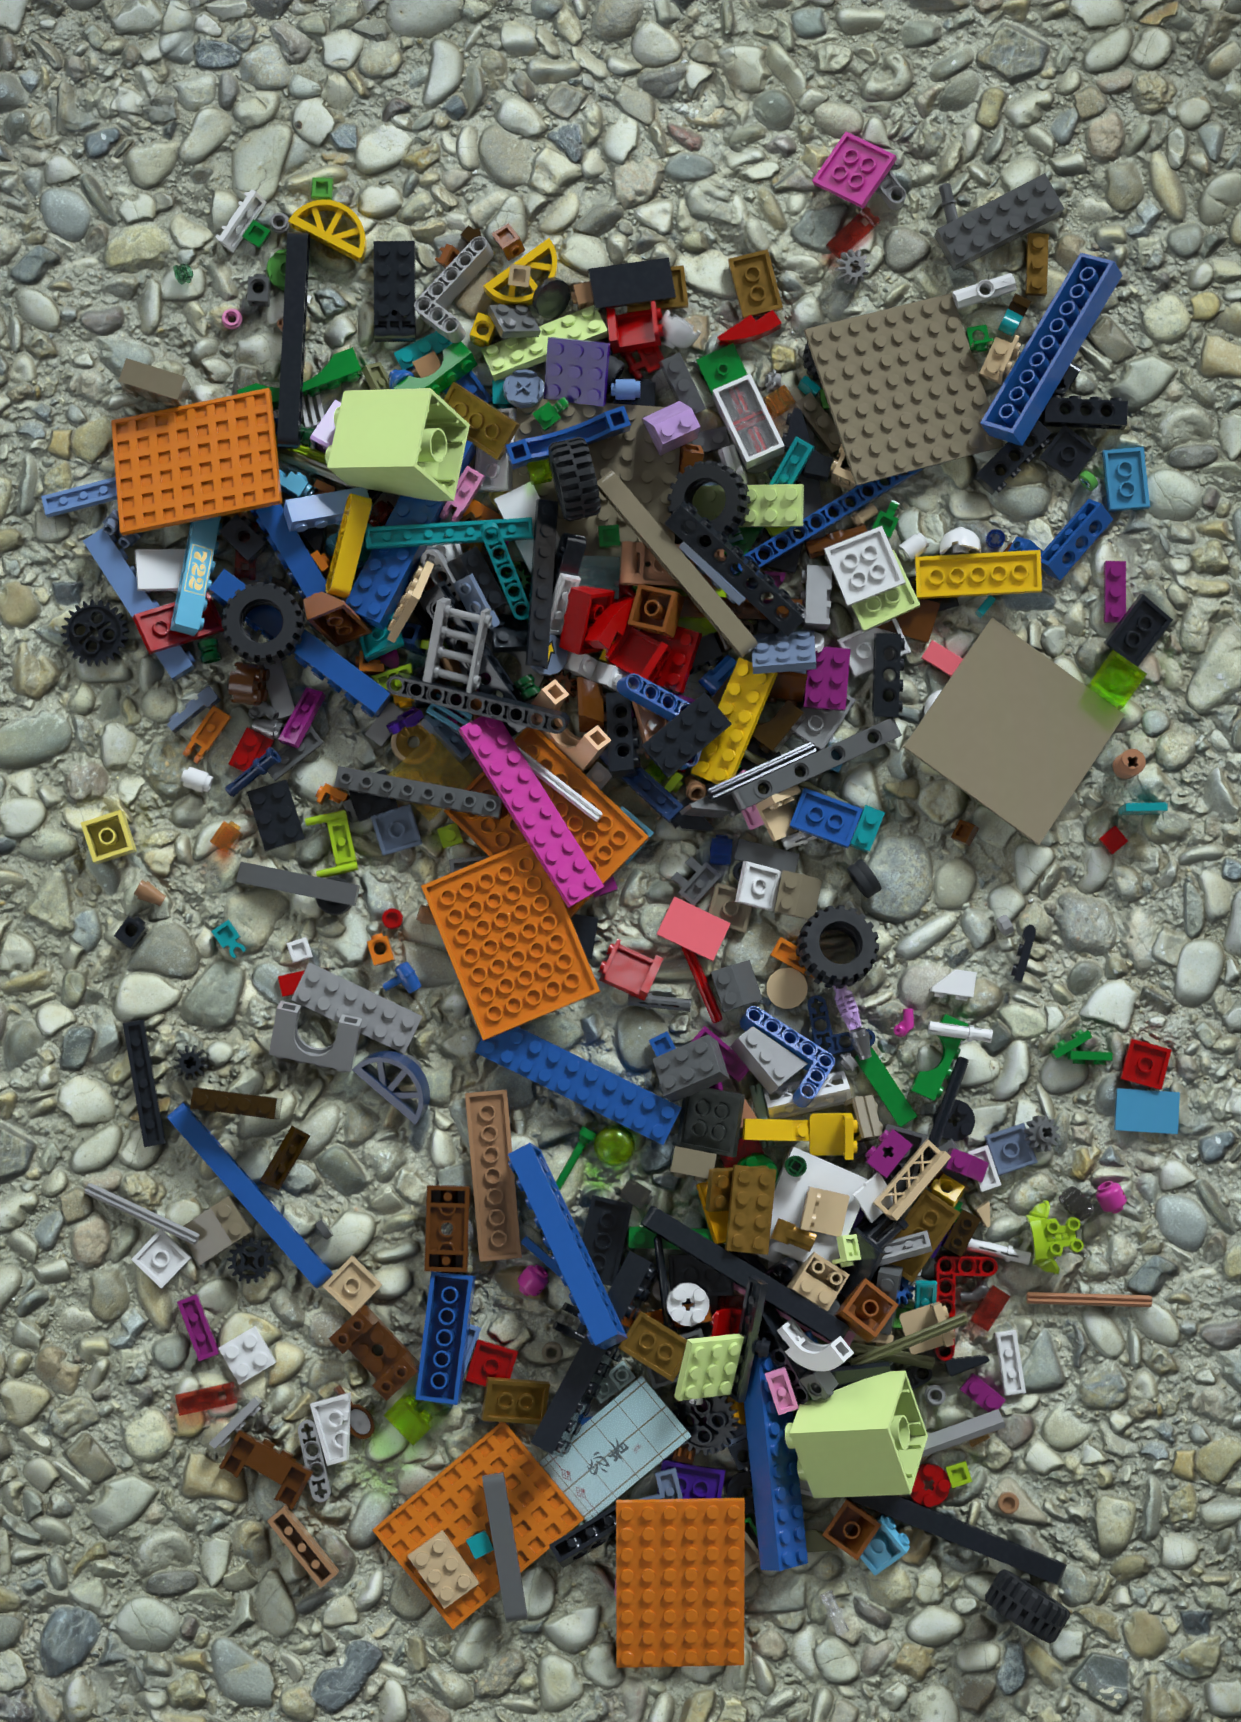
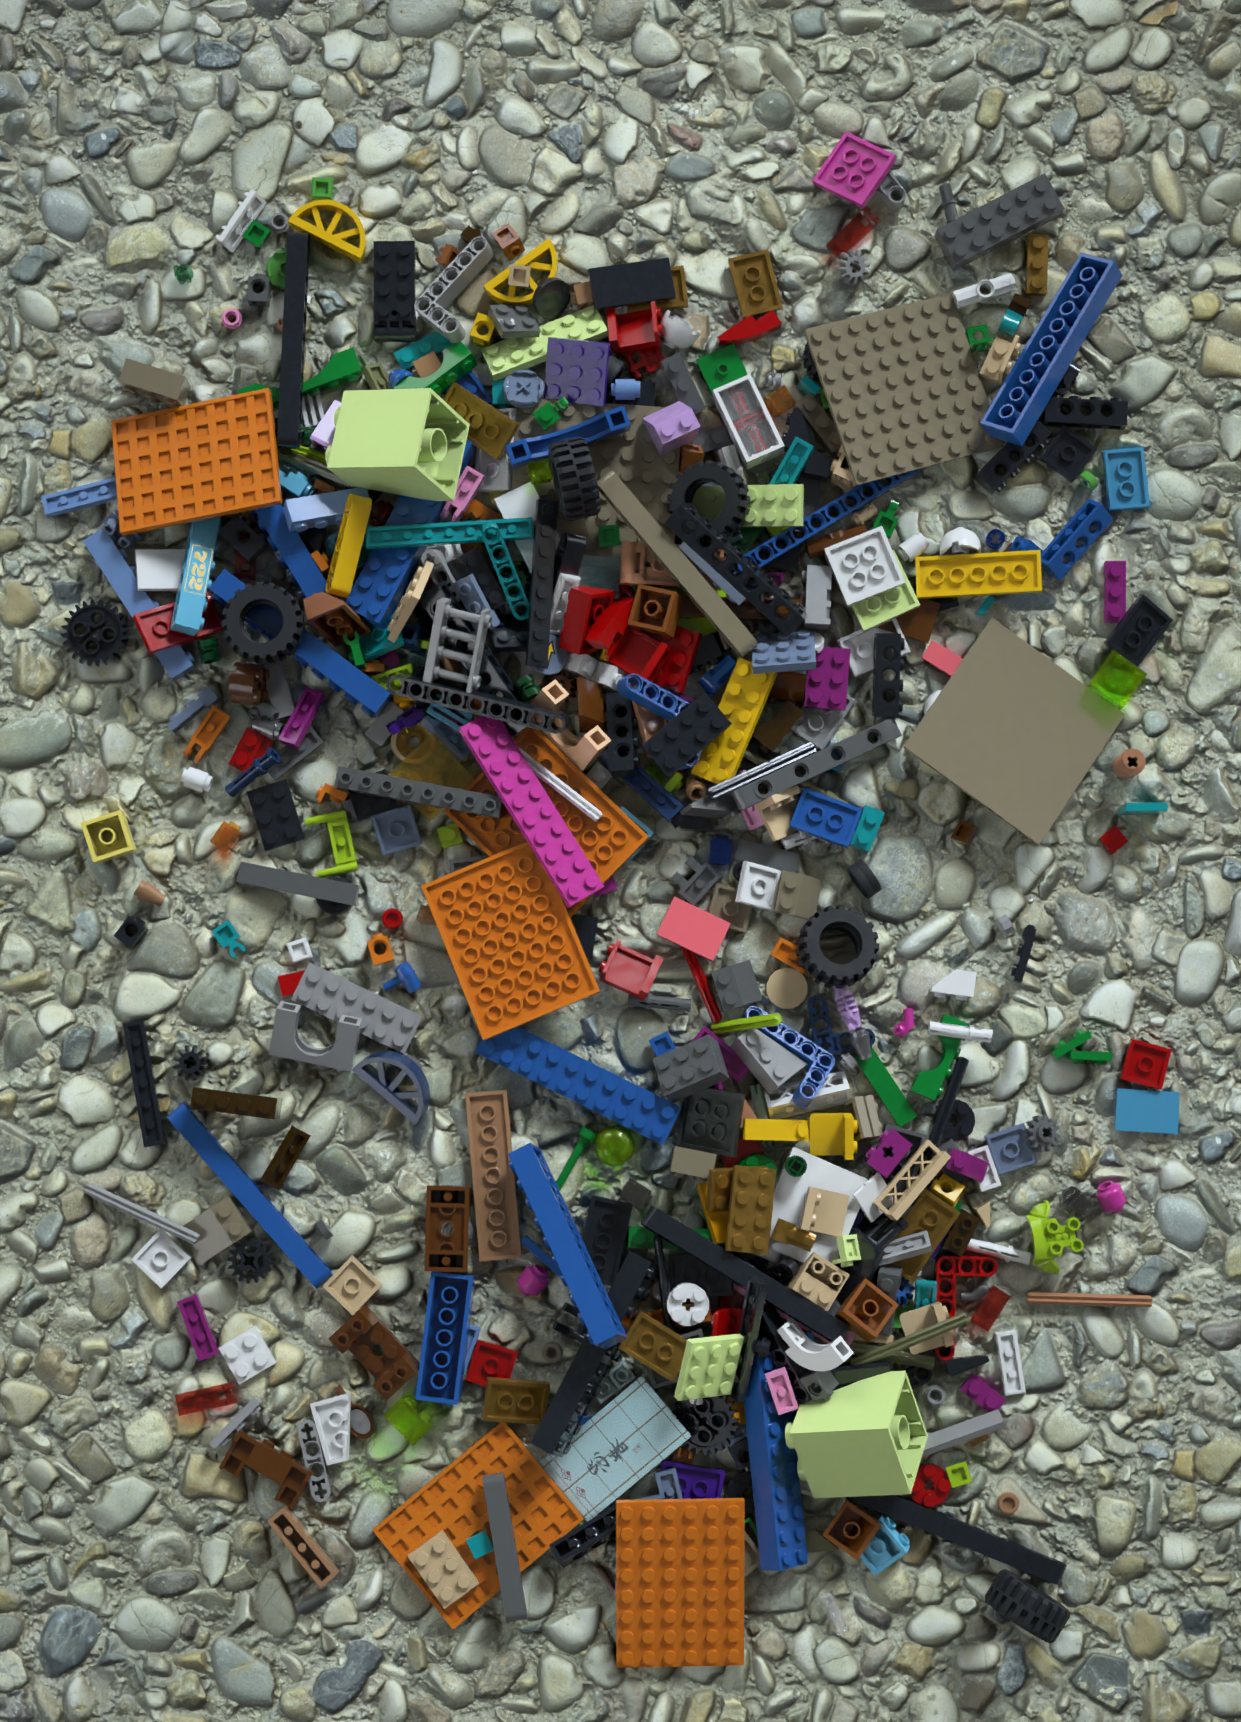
none -> green plate [343,631,367,670]
none -> lime axle [711,1013,782,1035]

